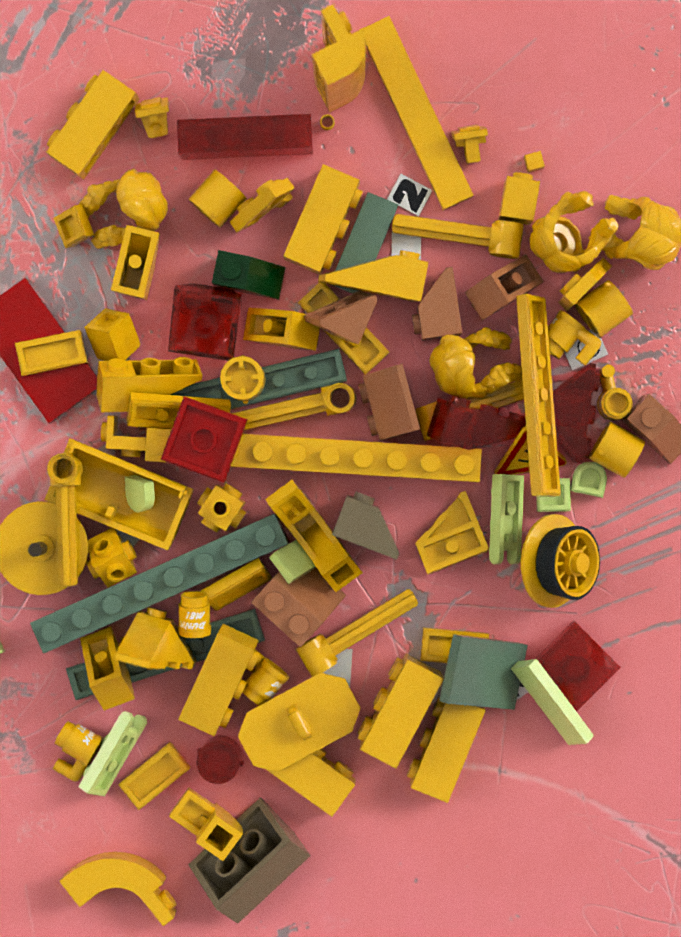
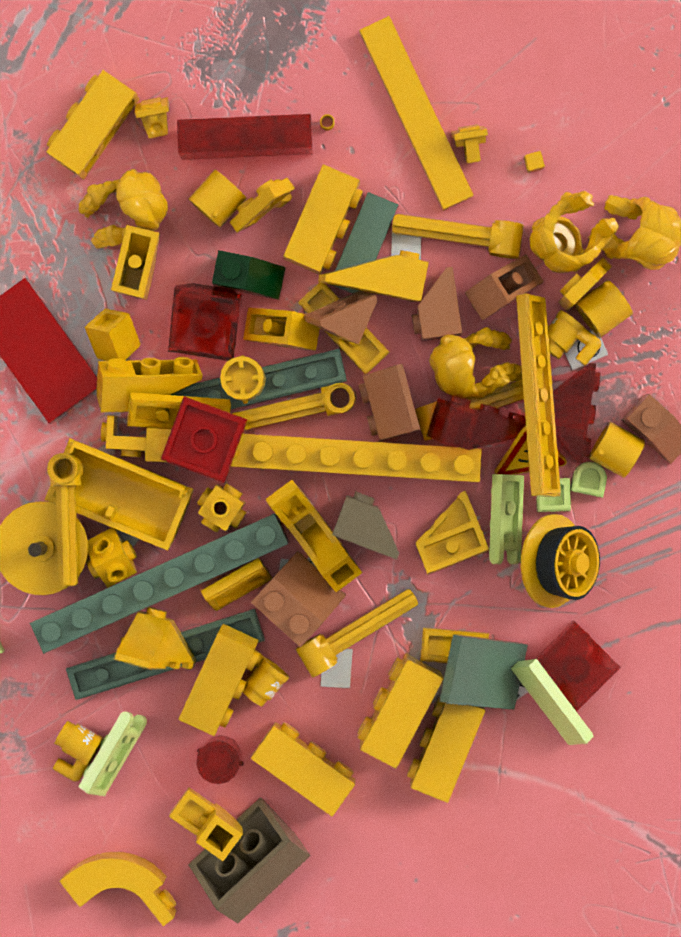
yellow tile [15,330,88,376] -> none
yellow tile [53,204,94,249] -> none
yellow slope [80,627,135,711] -> none
yellow tile [118,742,191,810] -> none
yellowish green tile [125,475,155,513] -> none
yellow piece [178,591,211,638] -> none
yellow shield [238,673,361,772] -> none
yellowish green tile [269,540,316,584] -> none
yellow brick [312,4,366,113] -> none
sticker [387,174,433,216] -> none
yellow brick [498,172,540,225] -> none
yellow piece [597,364,633,421] -> none

